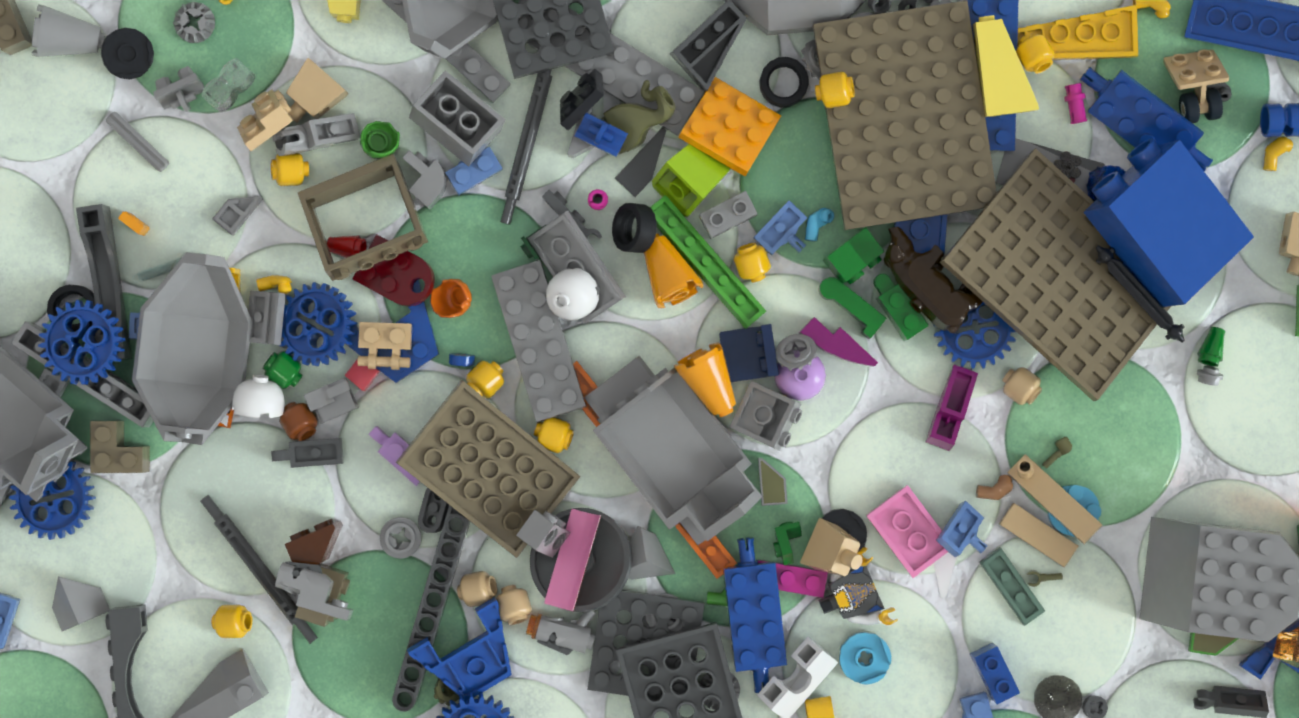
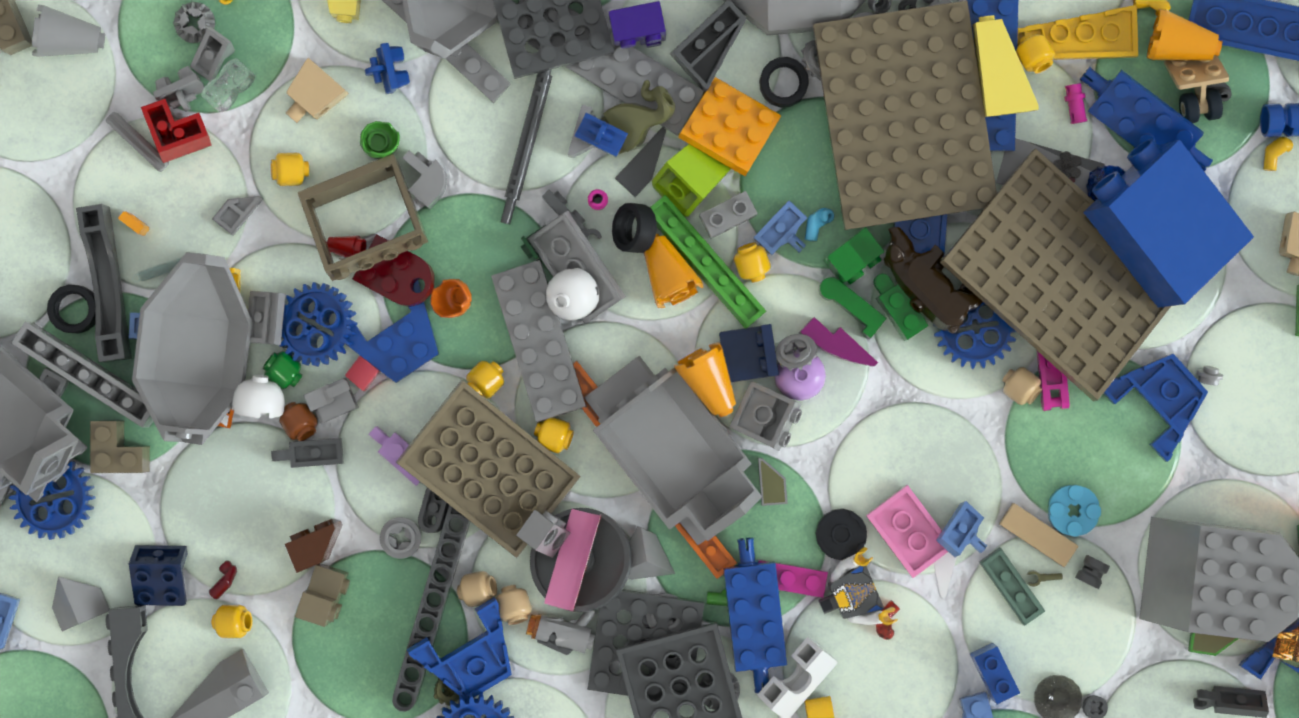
blue gear [38,300,125,385] -> none
black tile [101,28,154,80] -> none
dark grey axle [200,495,318,644] -> none
tan plate [237,89,293,151] -> none
yellow arm [256,275,292,294] -> none
light grey plate [272,113,360,156] -> none
light grey plate [275,561,353,621] -> none
tan plate [358,322,412,370] -> none
light grey brick [409,70,506,166] -> none
medium blue plate [445,147,503,196] -> none
blue tile [449,353,475,367] -> none
black plate [560,69,604,131] -> none
green bracket [773,522,802,566] -> none
tan torso [800,518,863,577] -> none
yellow head [815,72,855,108] -> none
medium azure plate [839,632,891,685] -> none
magenta slope [925,364,978,451] -> none
medium nougat arm [976,475,1013,500] -> none
tan piece [1007,454,1102,545] -> none
olive hand [1042,437,1072,469] -> none
black wheel [1095,245,1185,343] -> none
green cone [1197,327,1226,367] -> none
none -> dark blue bracket [128,545,188,606]
none -> red brick [141,99,212,163]
none -> light grey slope [190,27,235,82]
none -> dark red arm [209,560,237,599]
none -> blue hips [365,43,410,94]
none -> dark purple brick [608,1,666,49]
none -> clear red arm [876,600,900,640]
none -> dark pink plate [1037,351,1070,411]
none -> dark grey wheel [1075,555,1110,589]
none -> blue wing [1103,354,1208,462]
none -> light orange cone [1147,9,1223,60]

